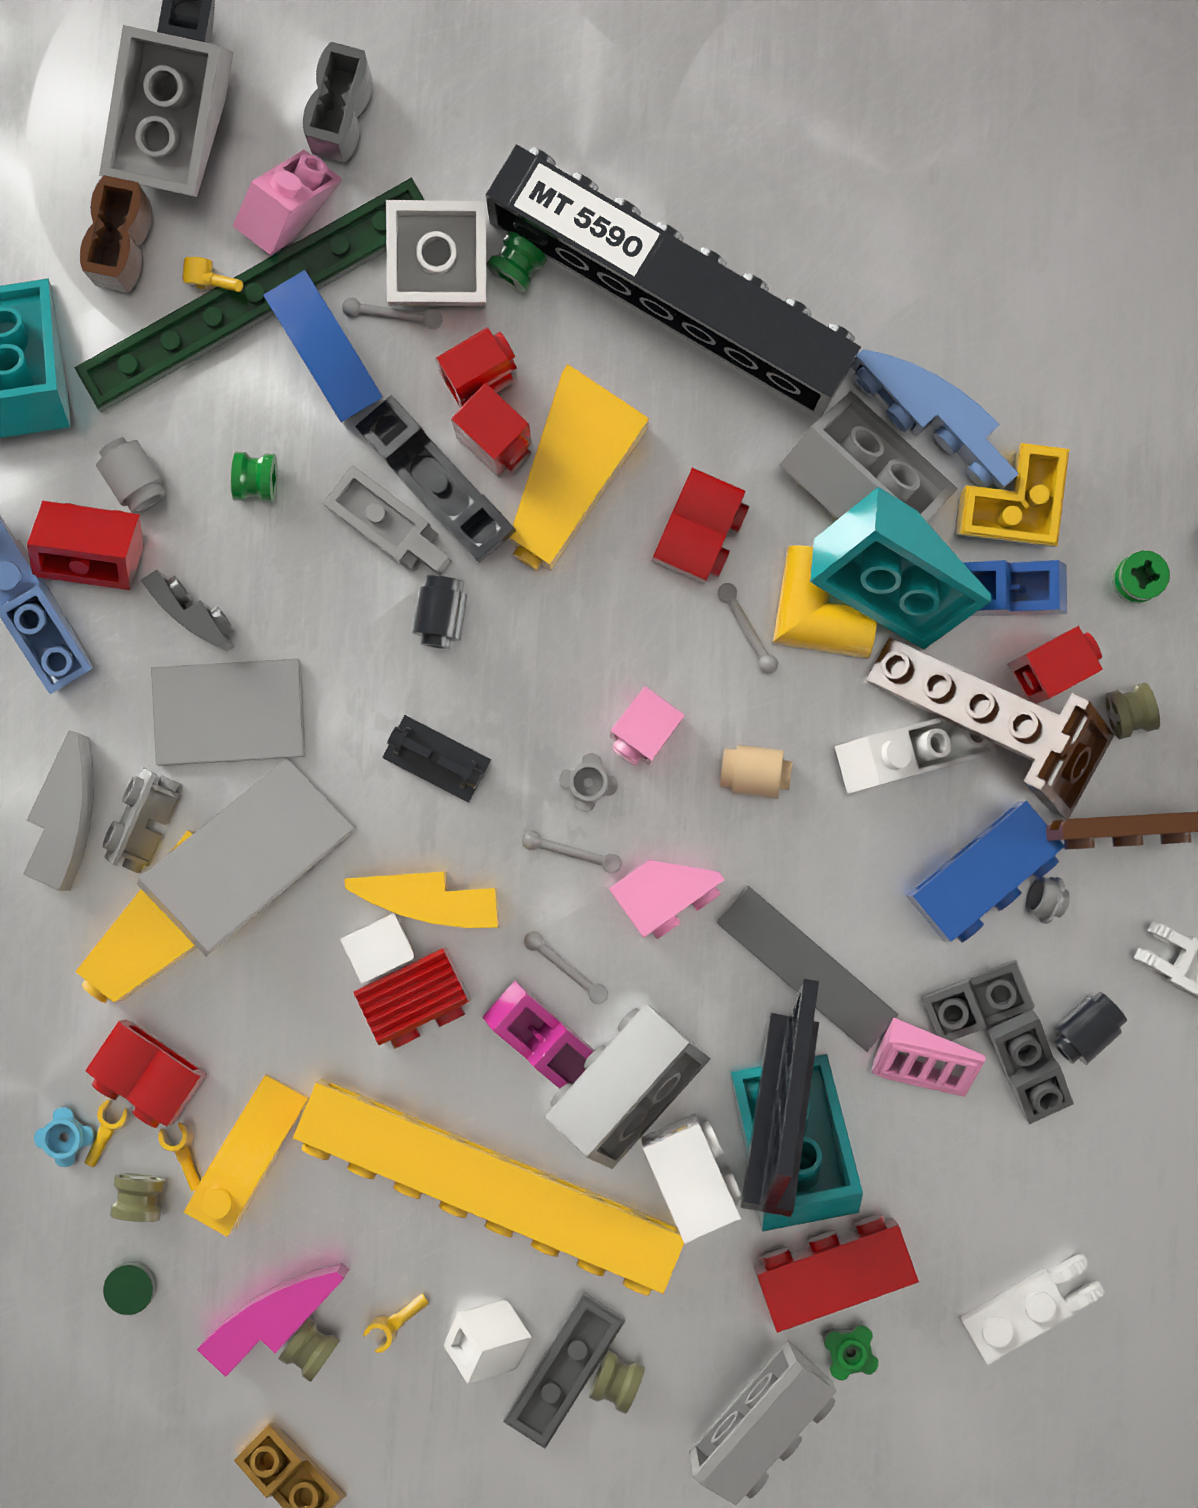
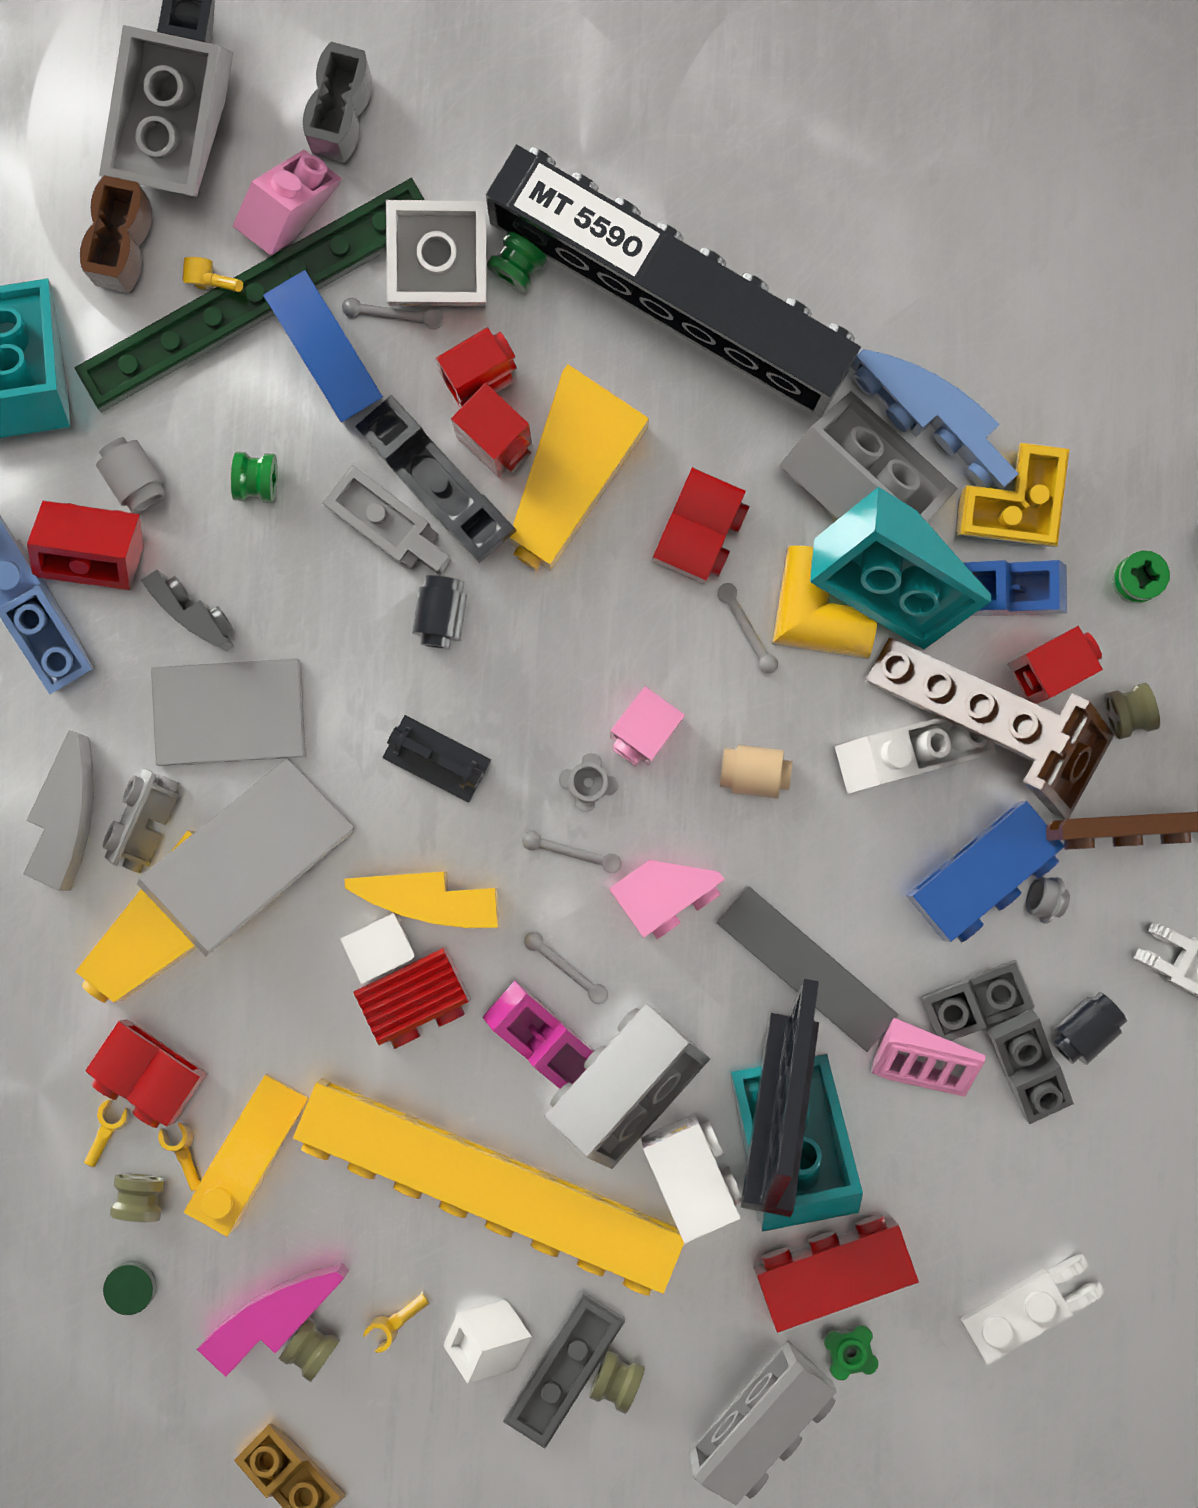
medium azure plate [34,1107,94,1167] -> none

